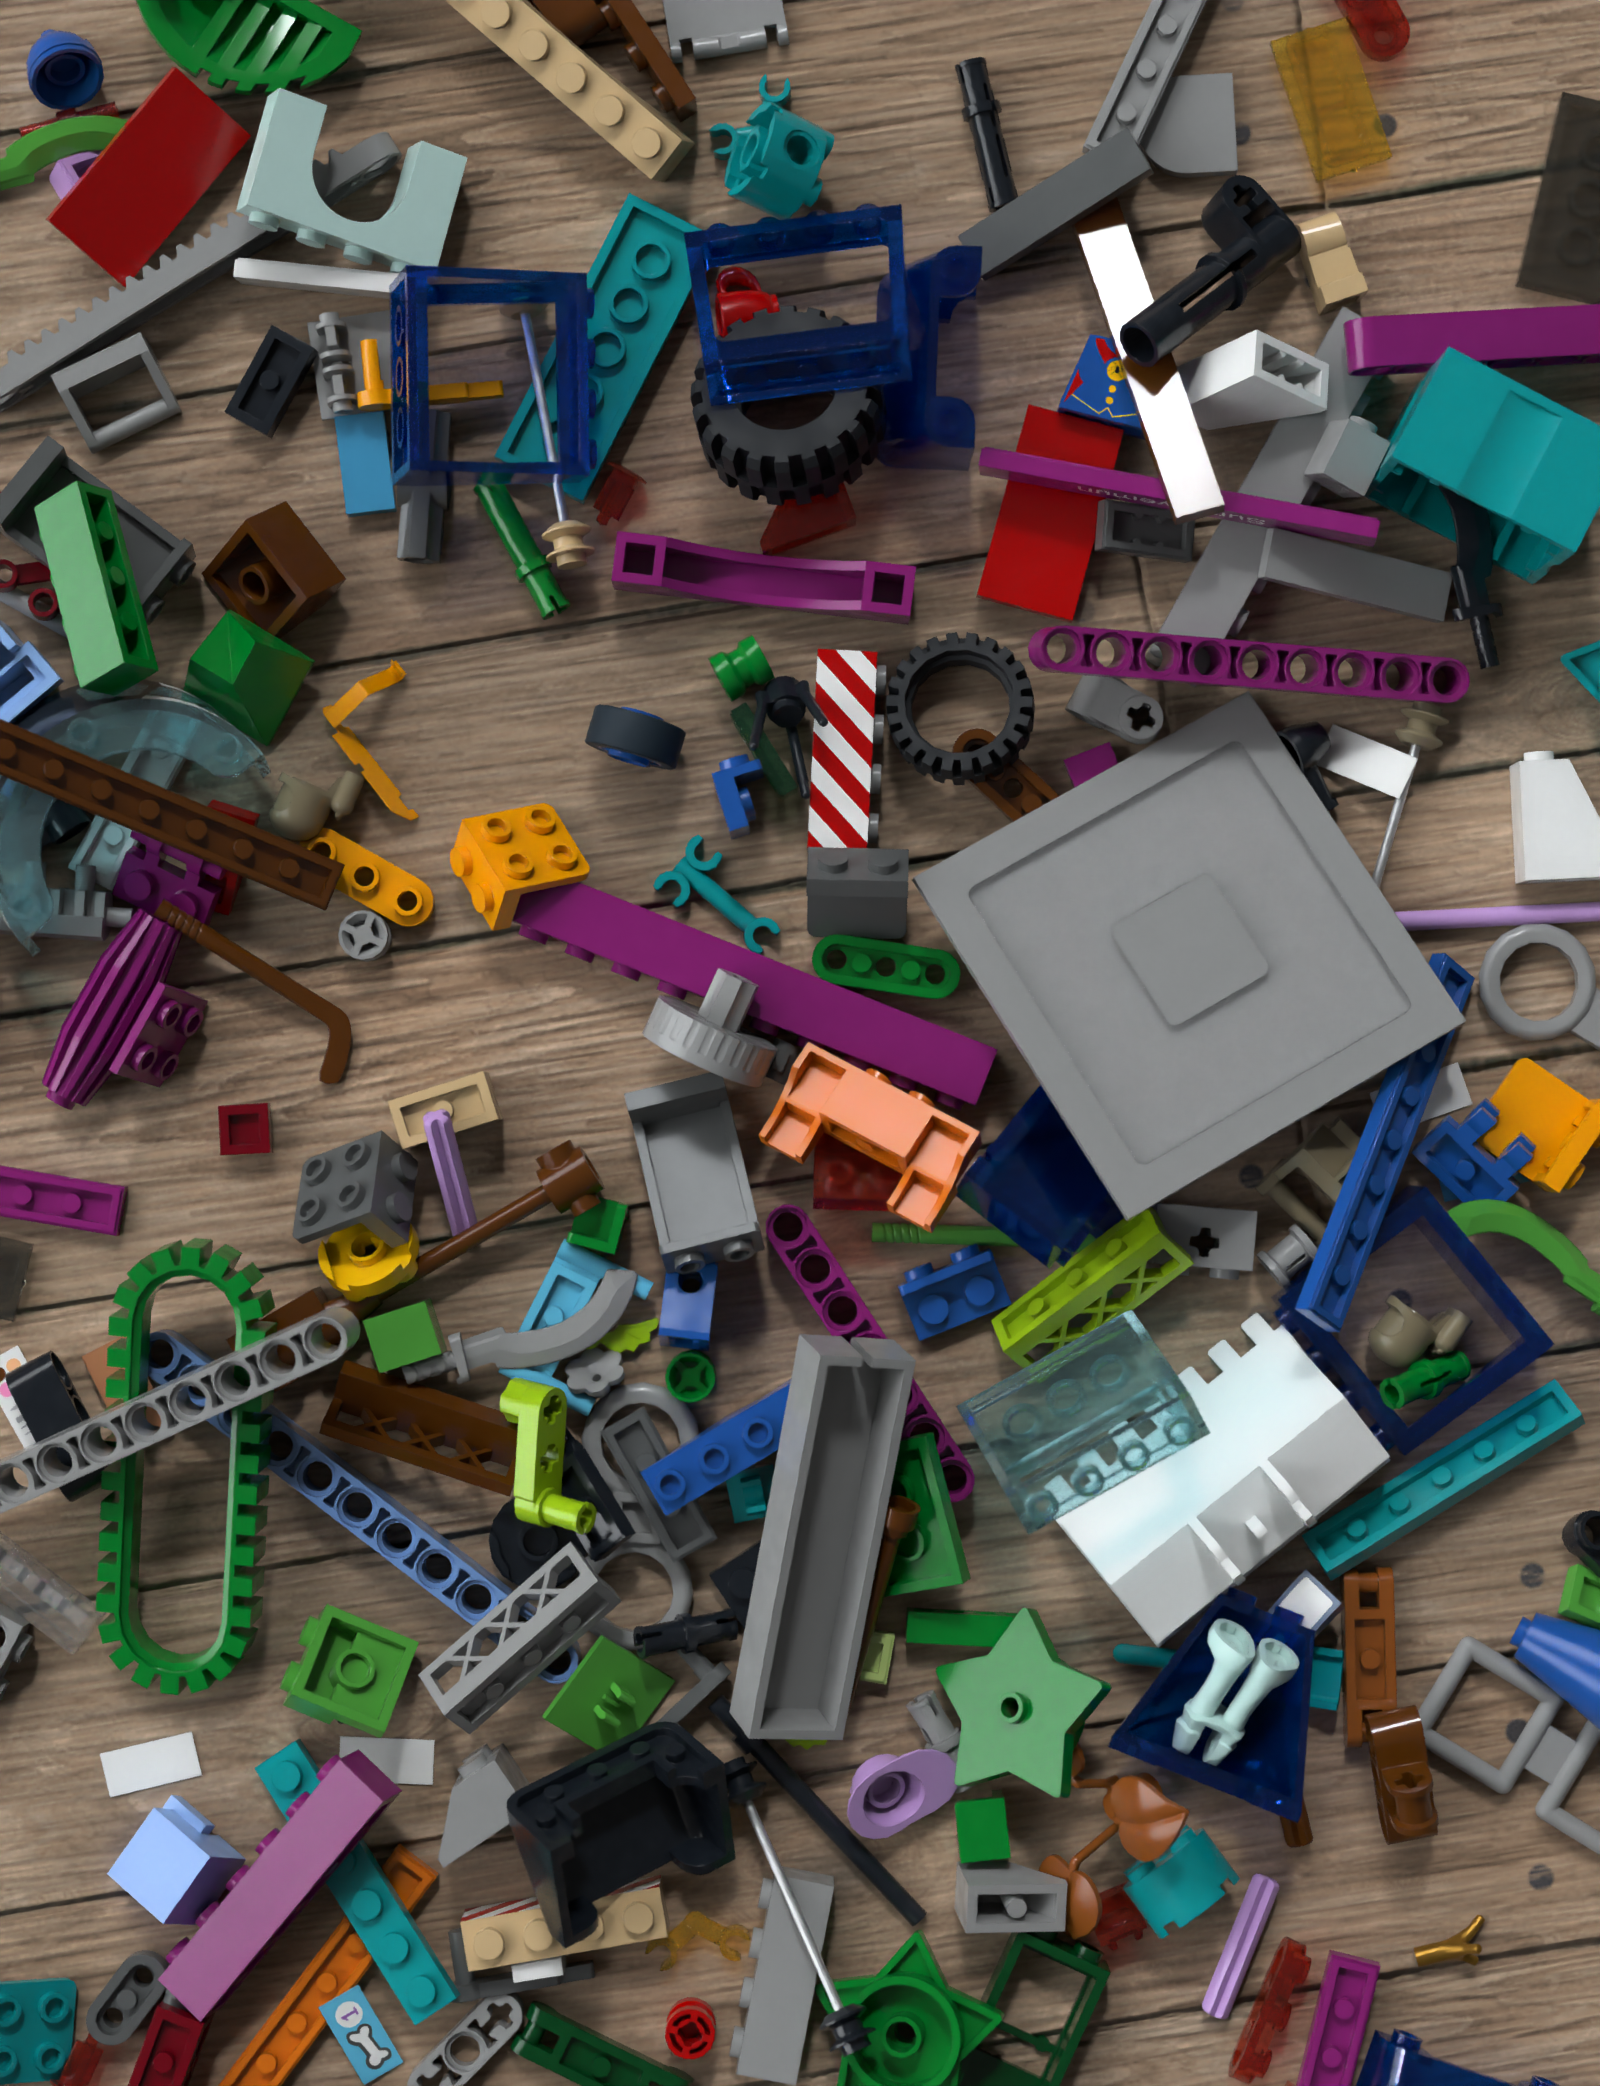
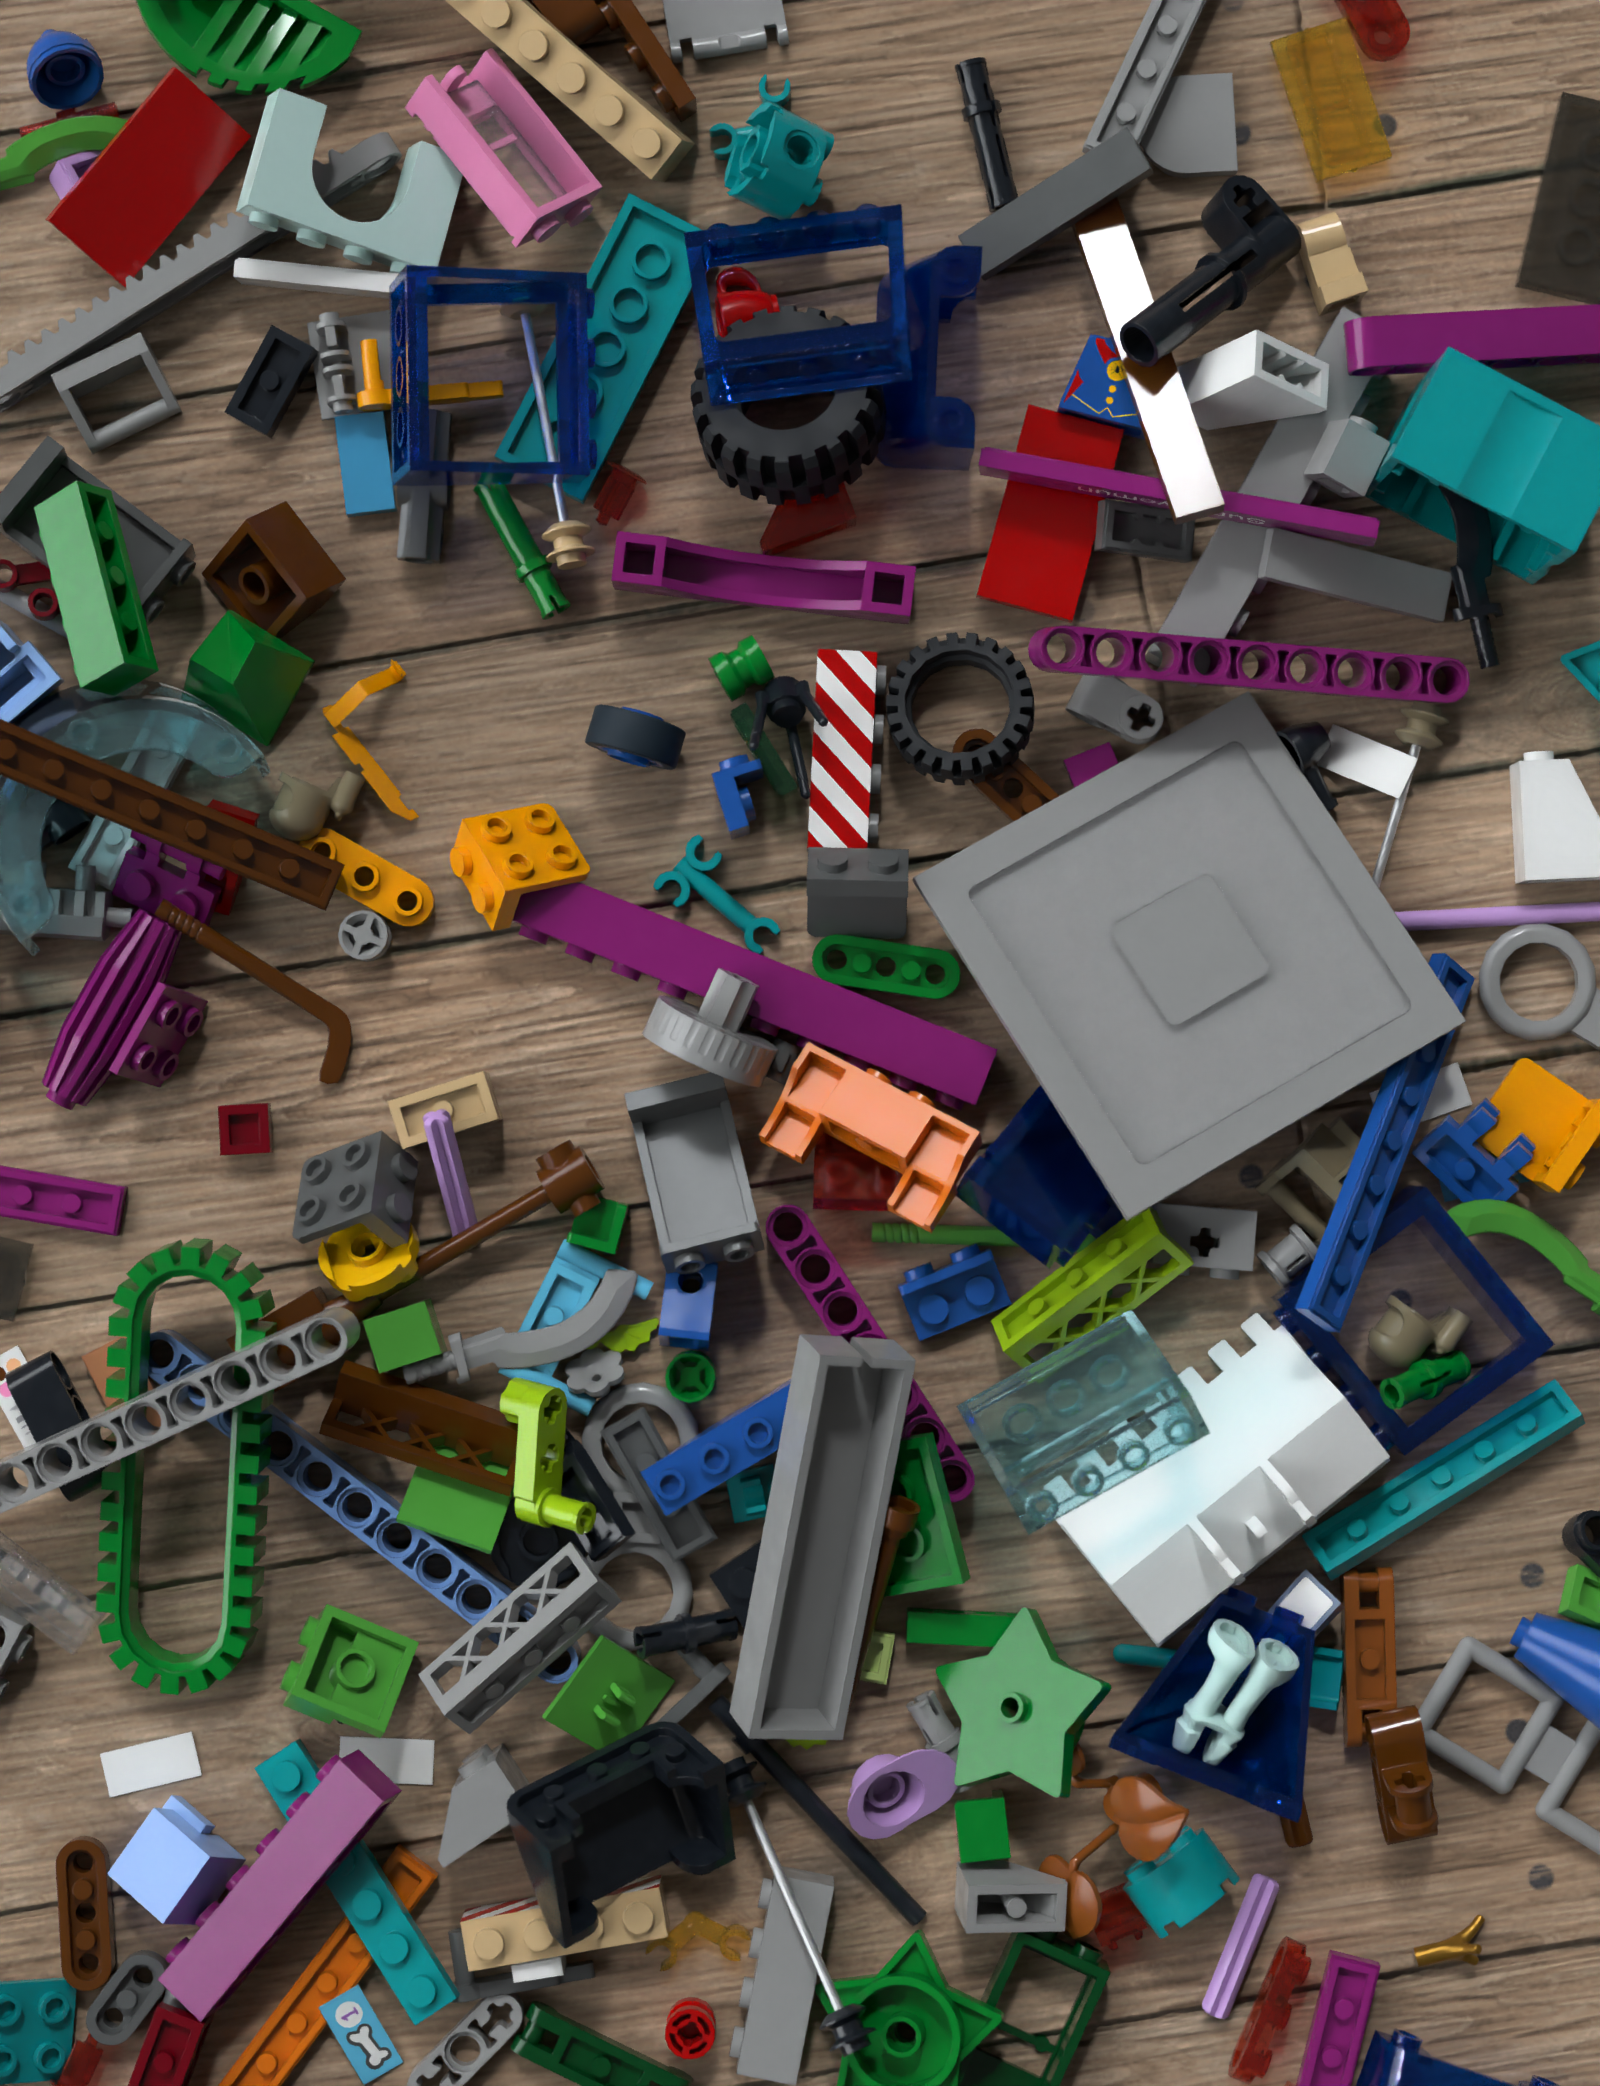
none -> reddish brown plate [56,1836,115,1991]
none -> bright green piece [395,1445,514,1555]
none -> bright pink door [405,48,603,248]

